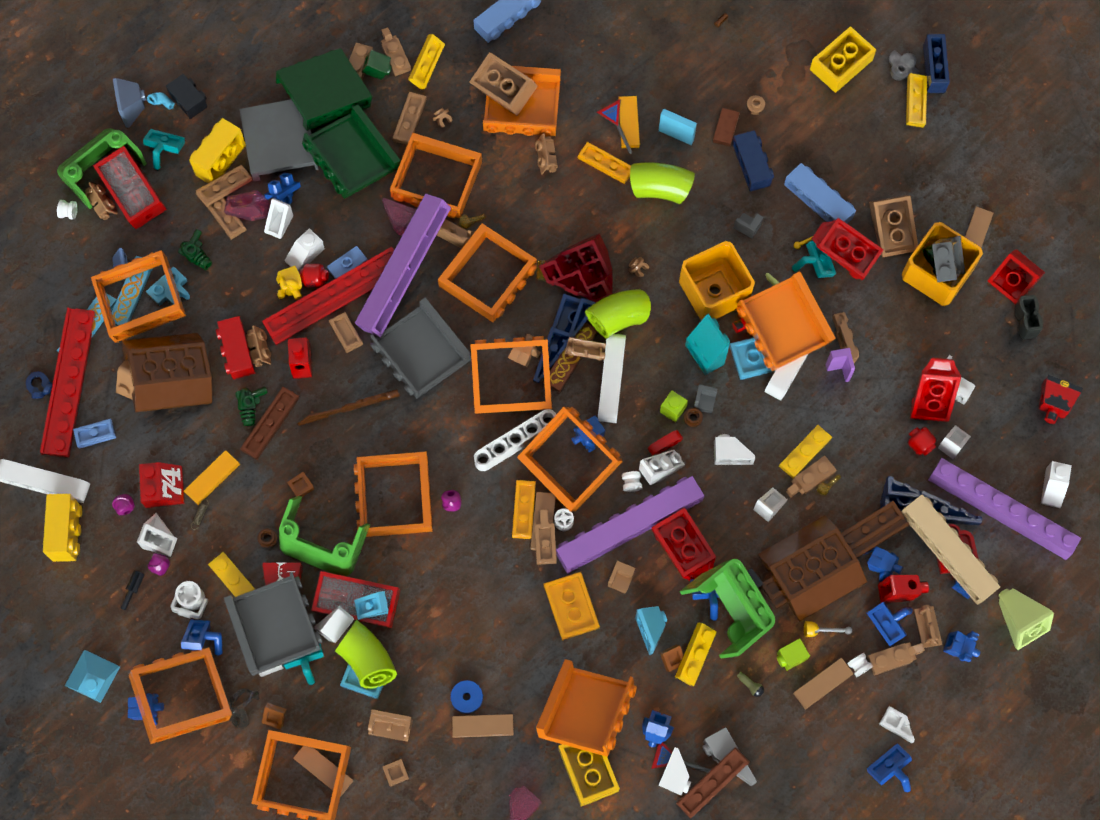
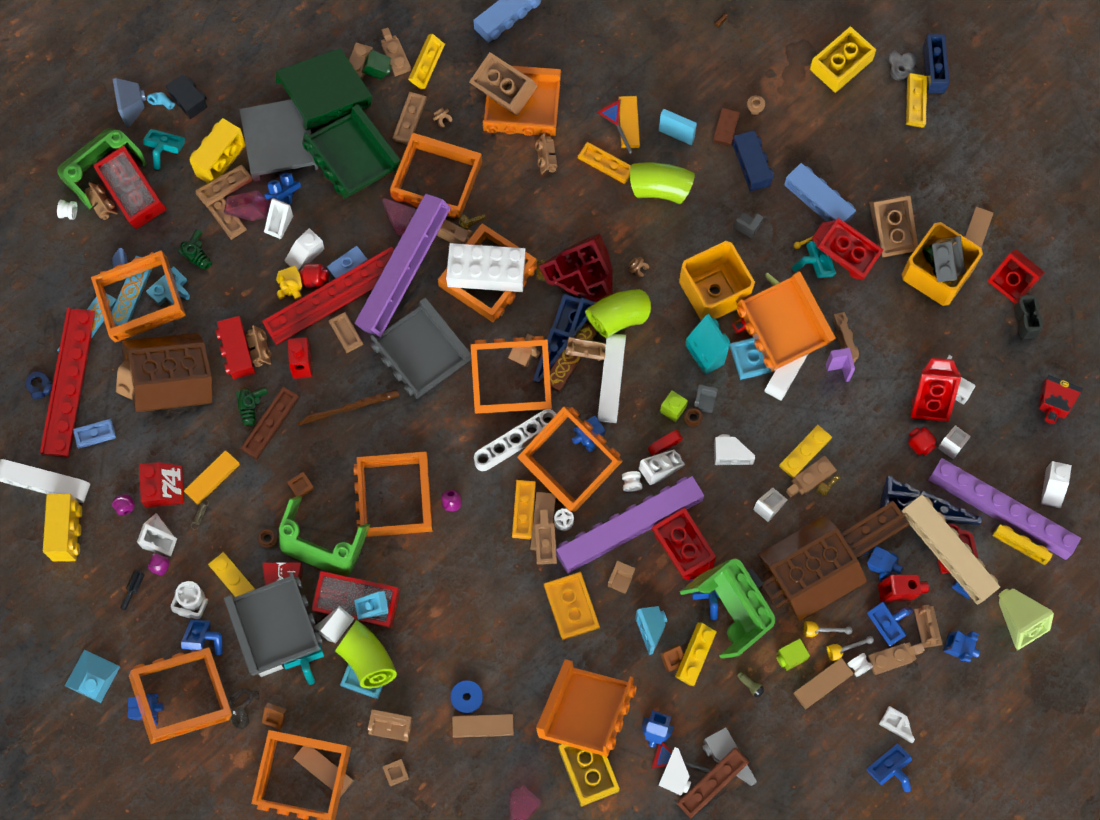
none -> white brick [446,243,526,292]
none -> hinge [827,636,874,661]
none -> yellow plate [992,525,1053,566]

